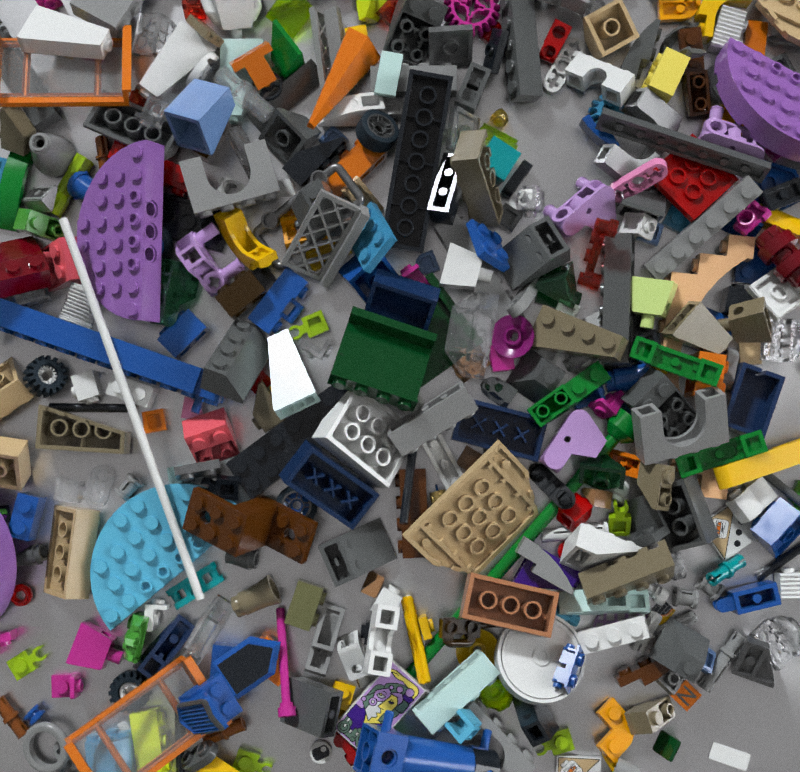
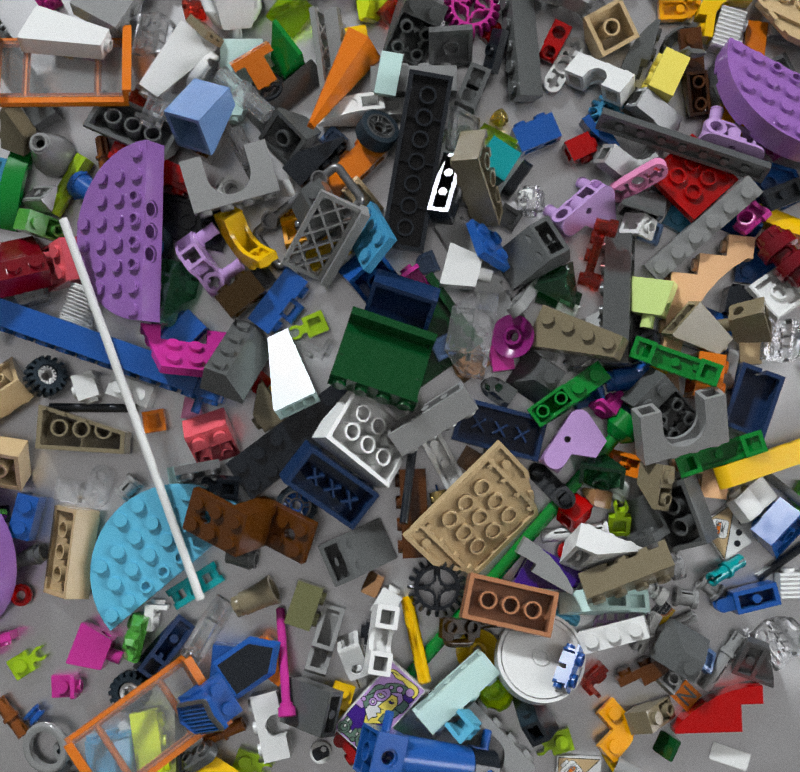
yellow plate [418,614,435,640] -> none
none -> dark pink wing [140,323,226,377]
none -> white arch [248,687,293,764]
none -> black gear [407,560,466,617]
none -> medium blue tile [432,333,458,362]
none -> blue brick [510,112,562,158]
none -> red brick [562,131,598,166]
none -> clear red bracket [581,660,609,699]
none -> red slope [670,682,764,734]

